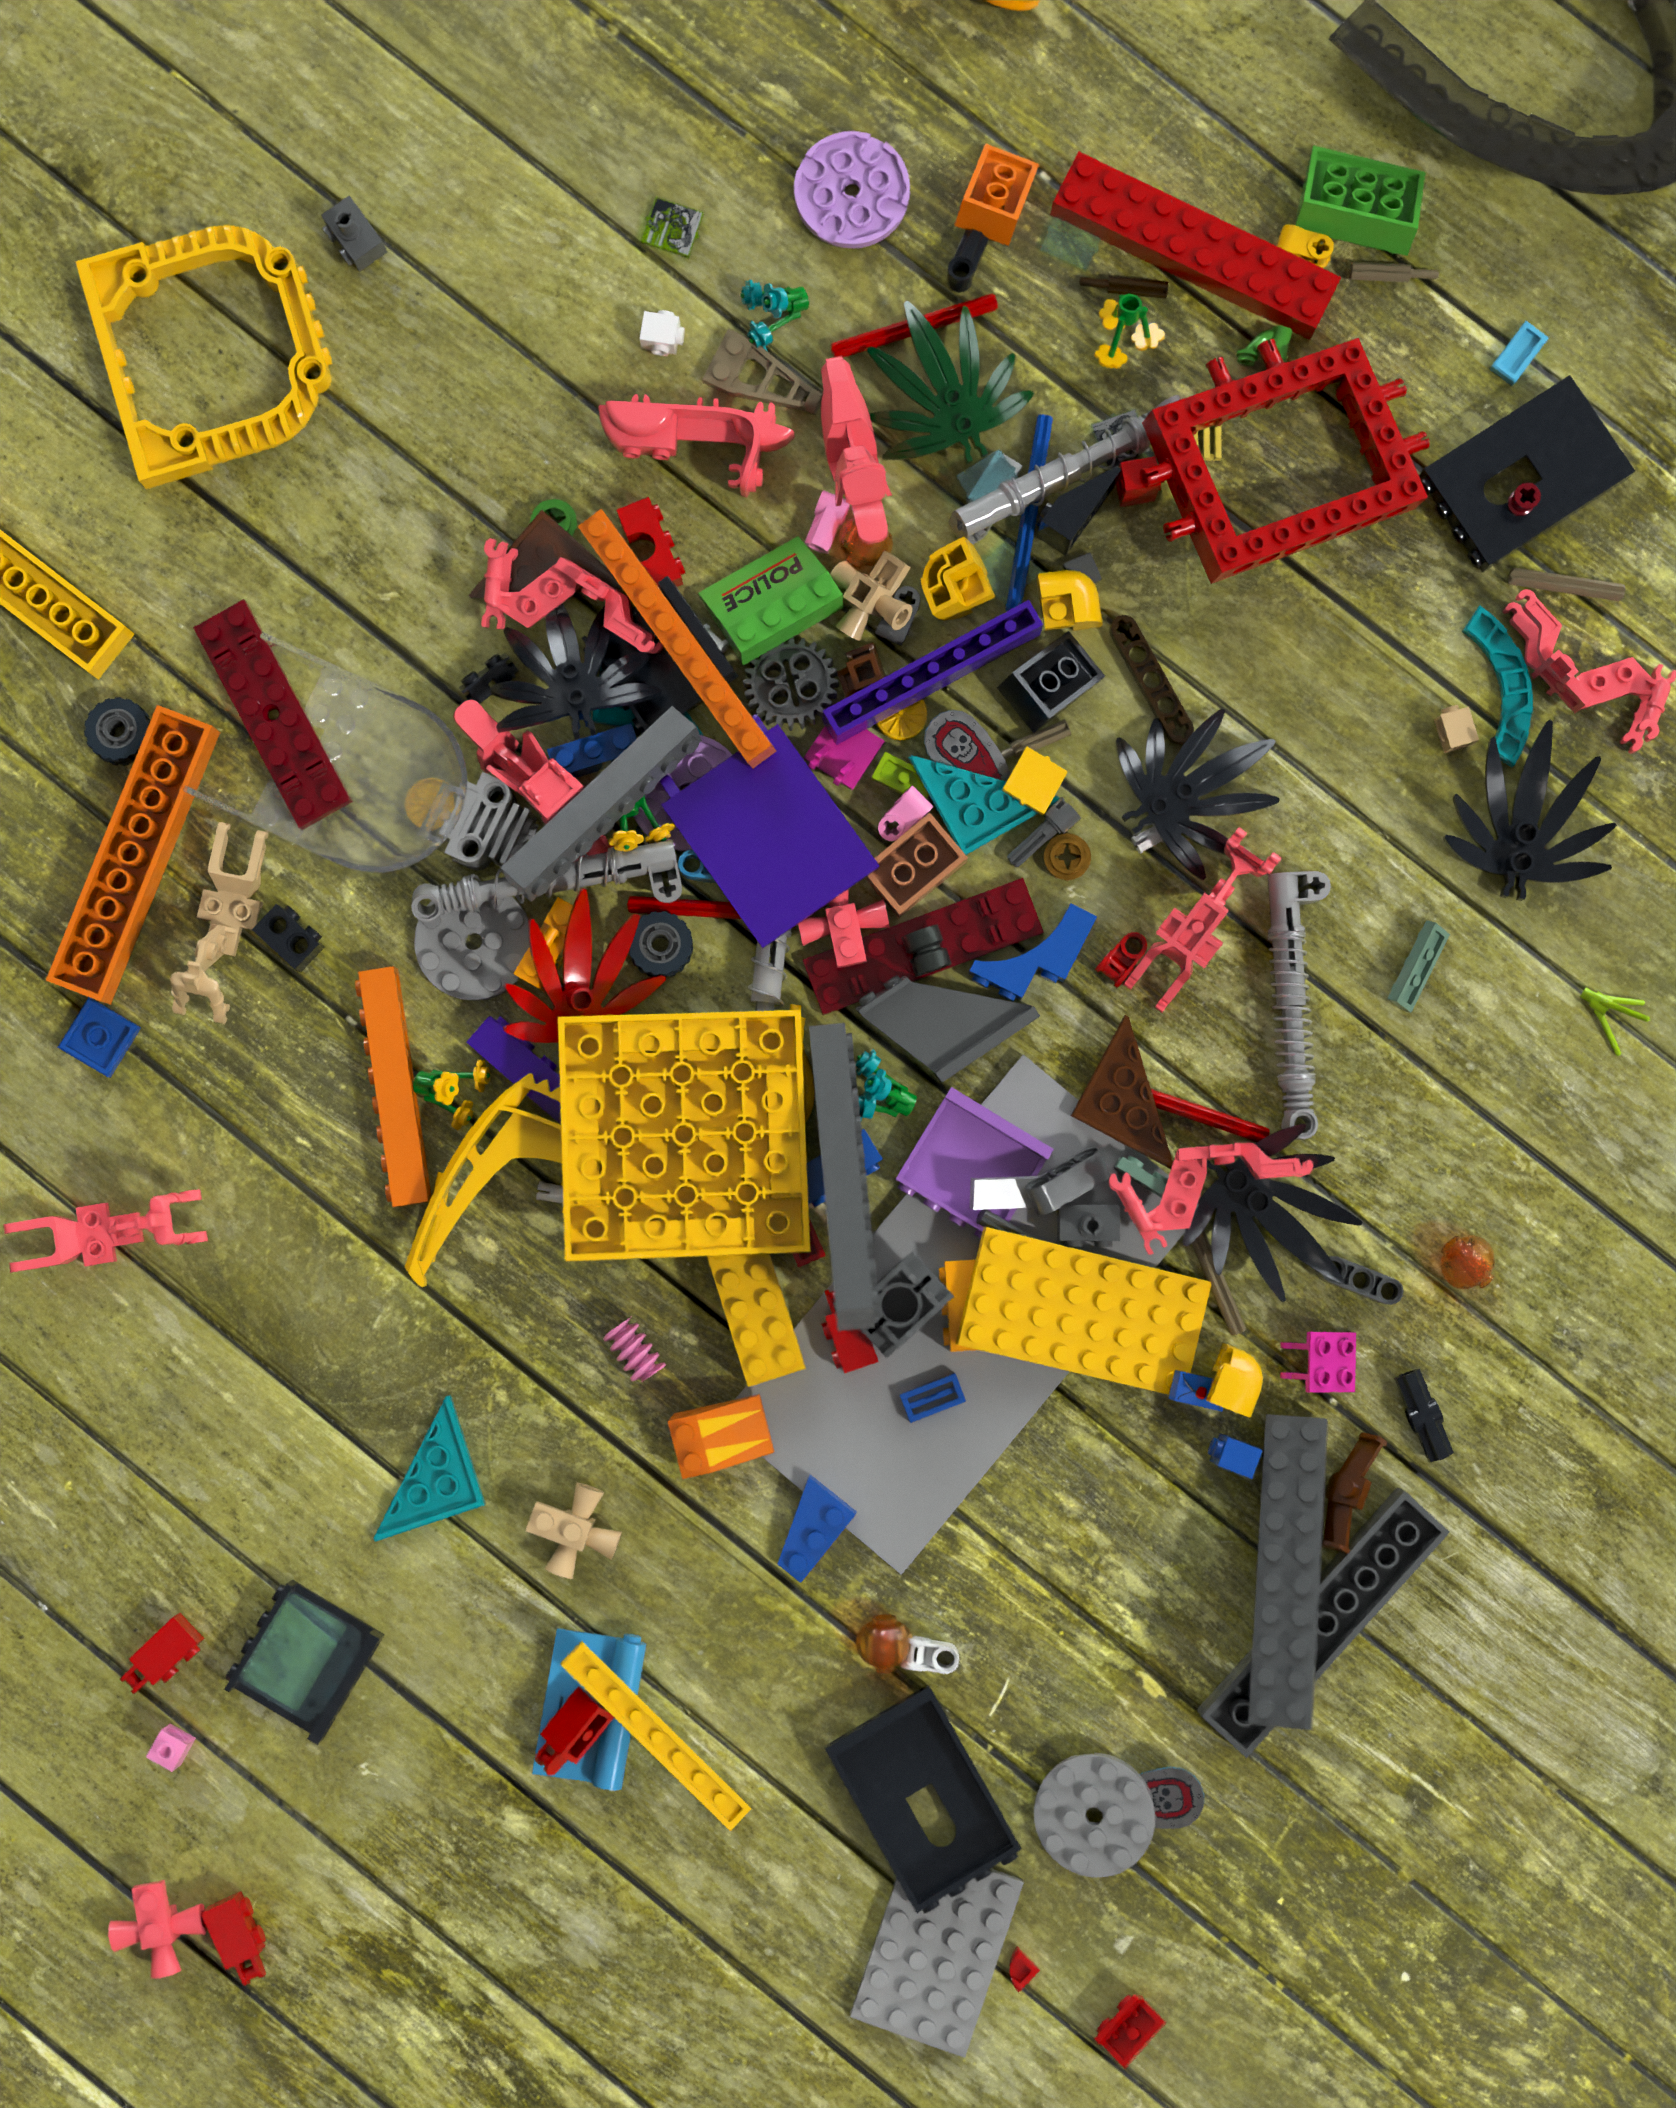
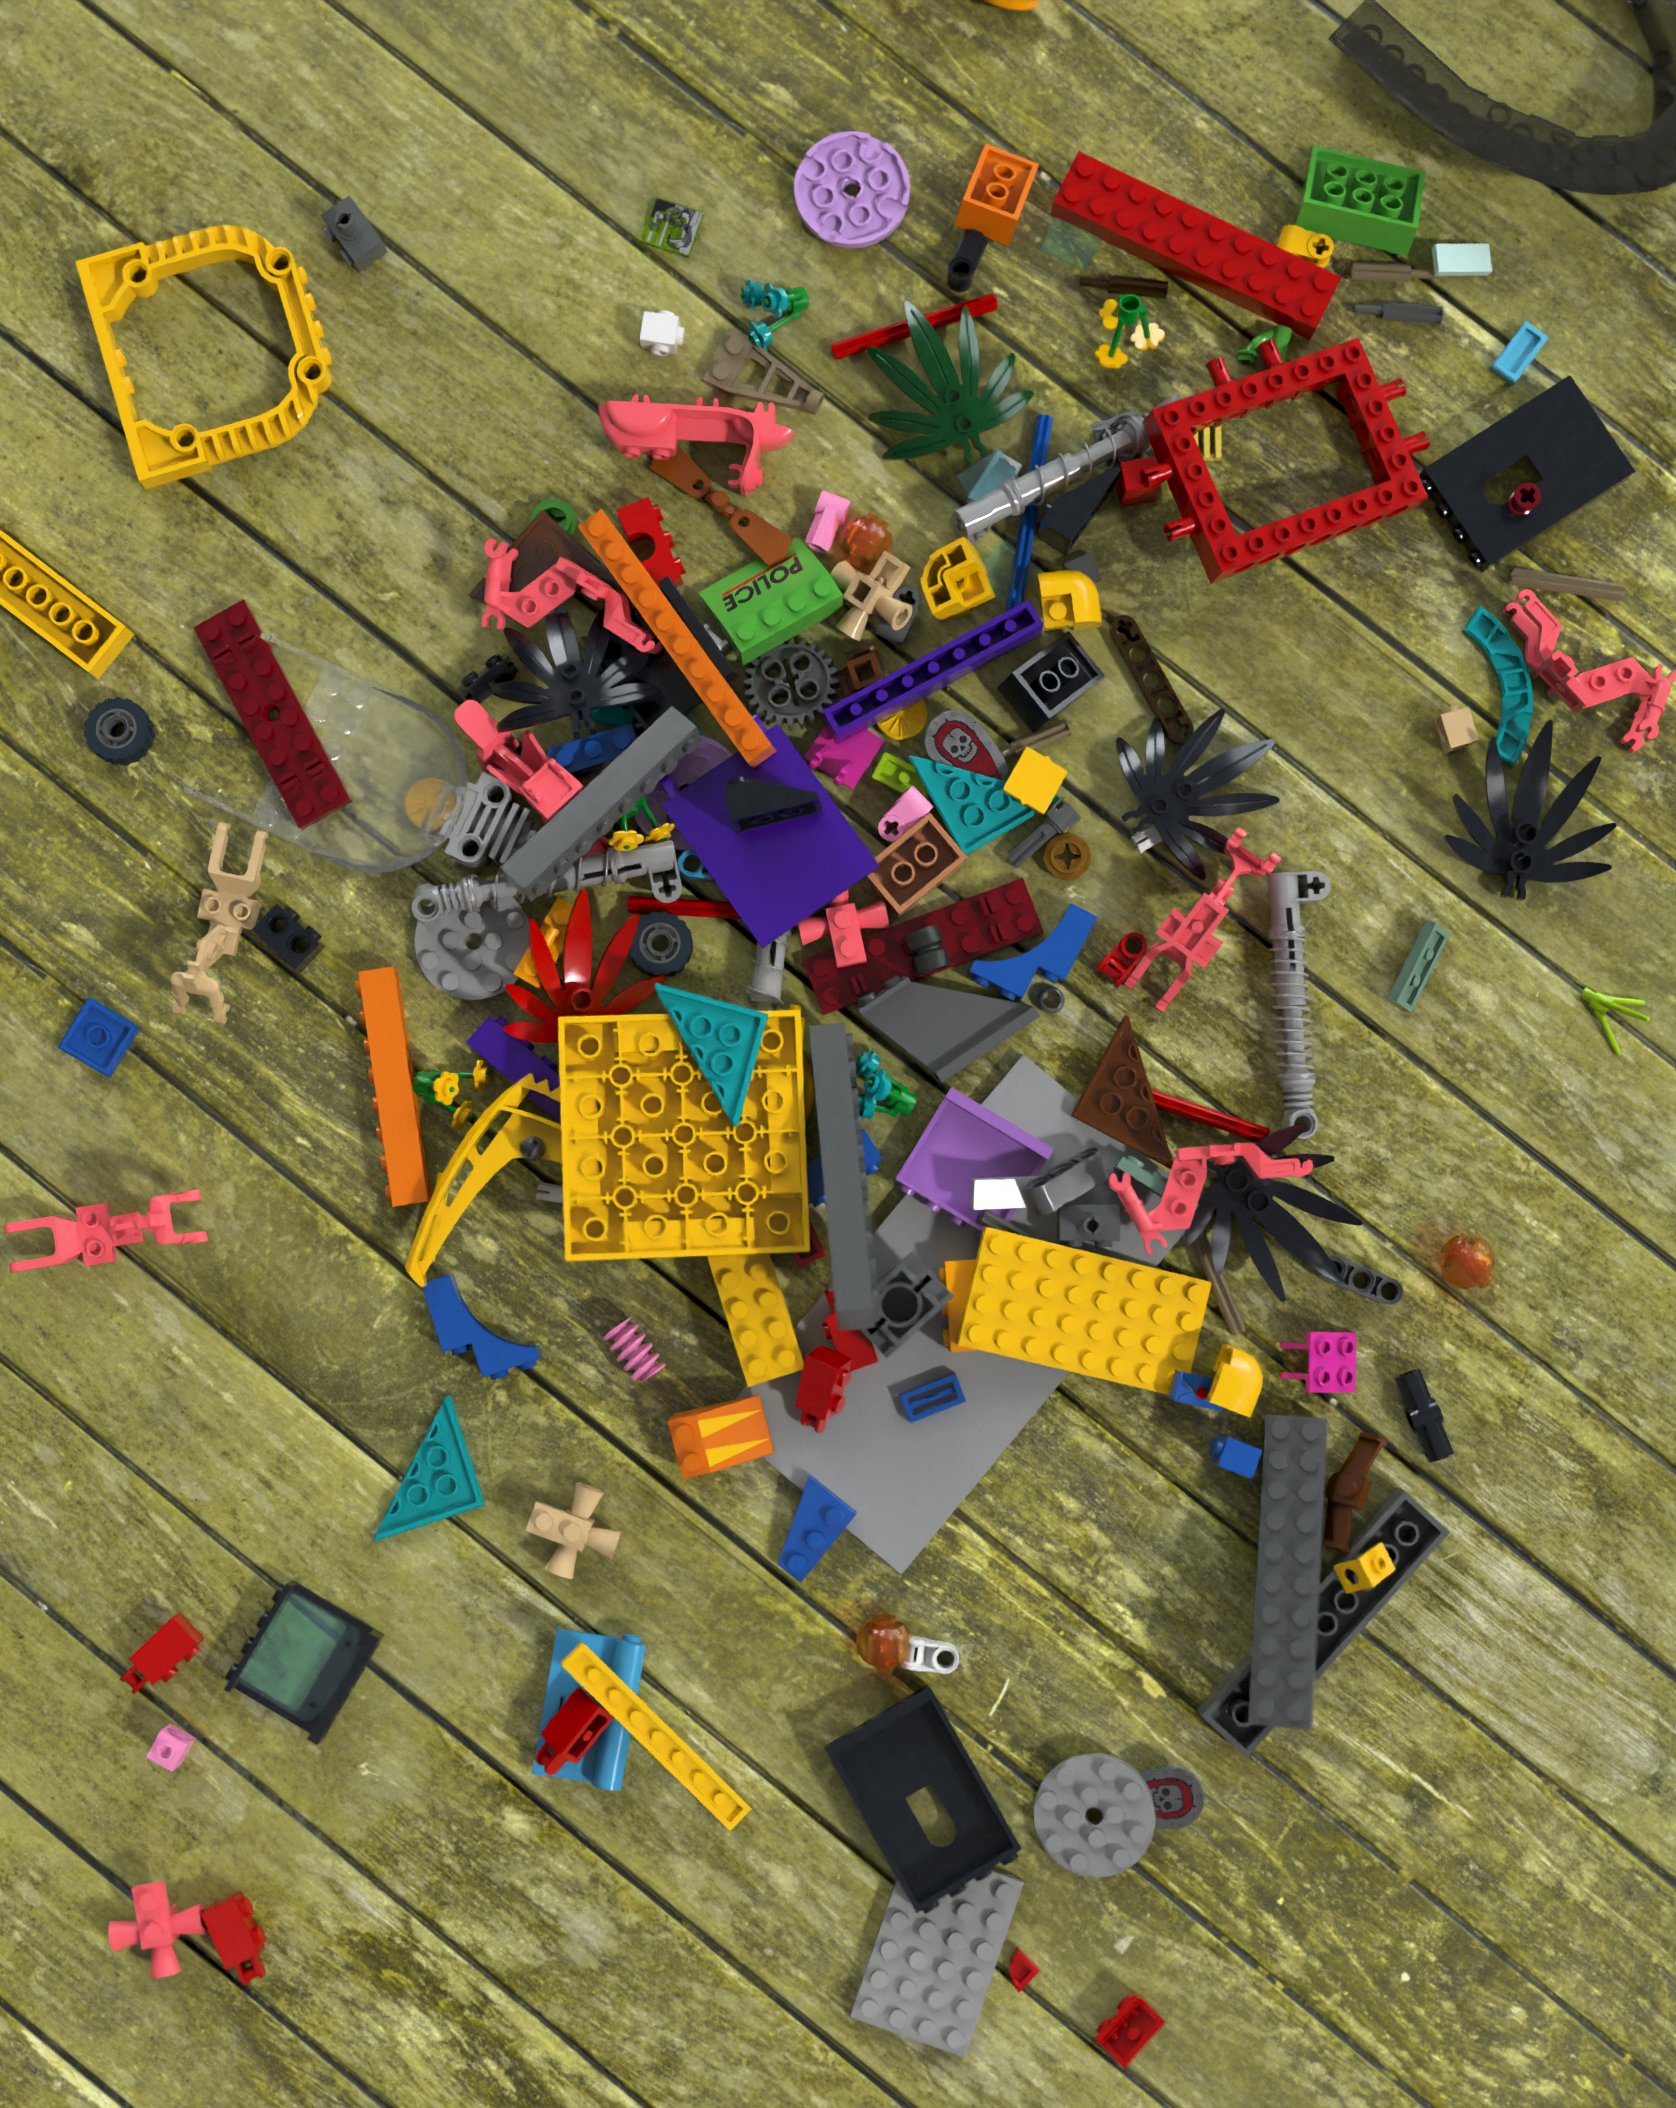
orange brick [46,705,220,1005] -> none
coral piece [820,356,892,544] -> none
none -> blue arch [422,1274,543,1380]
none -> dark grey hinge [519,1136,546,1160]
none -> dark orange piece [650,445,793,566]
none -> teal tile [654,983,768,1127]
none -> black slope [723,777,822,833]
none -> red brick [794,1345,852,1434]
none -> dark grey piece [1037,987,1065,1014]
none -> yellow bracket [1333,1543,1395,1594]
none -> dark grey axle [1353,302,1443,324]
none -> light aqua tile [1431,243,1492,276]

